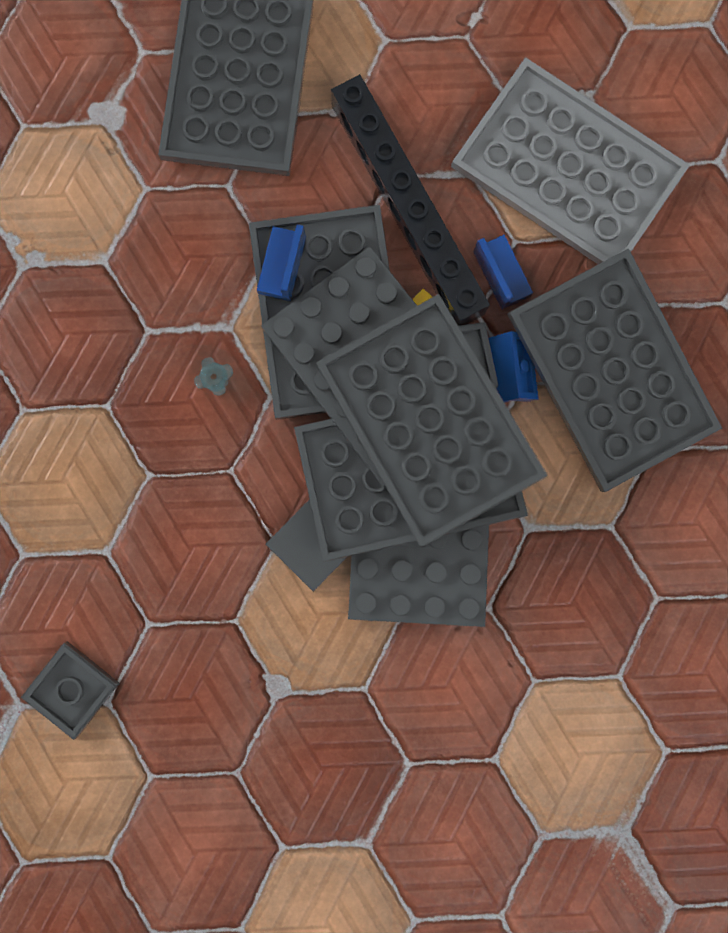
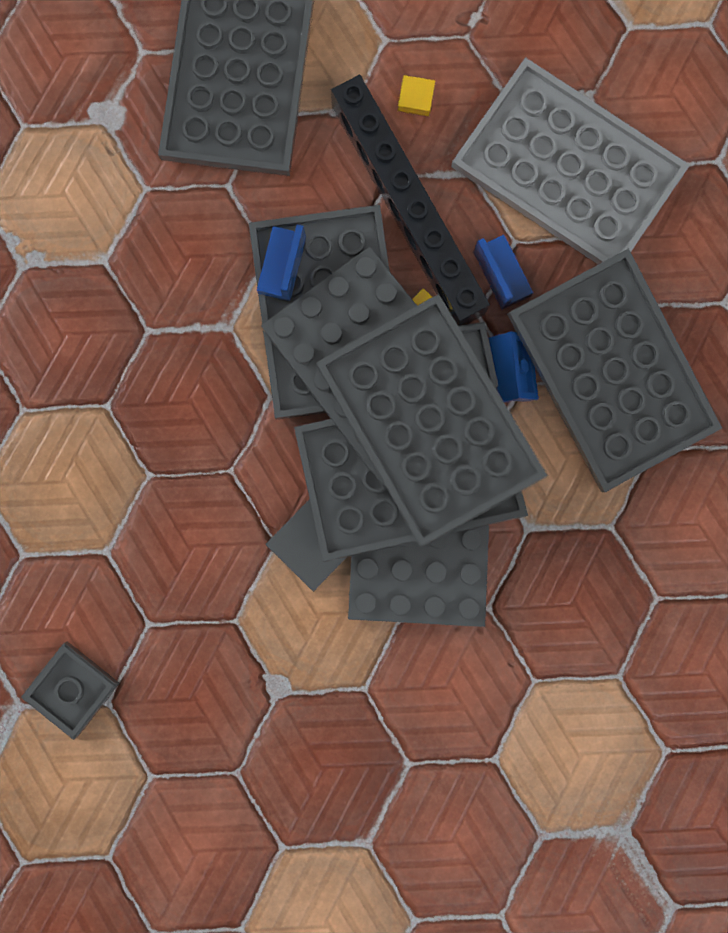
clear light blue plate [194,357,233,396] -> none
none -> yellow tile [398,75,435,116]

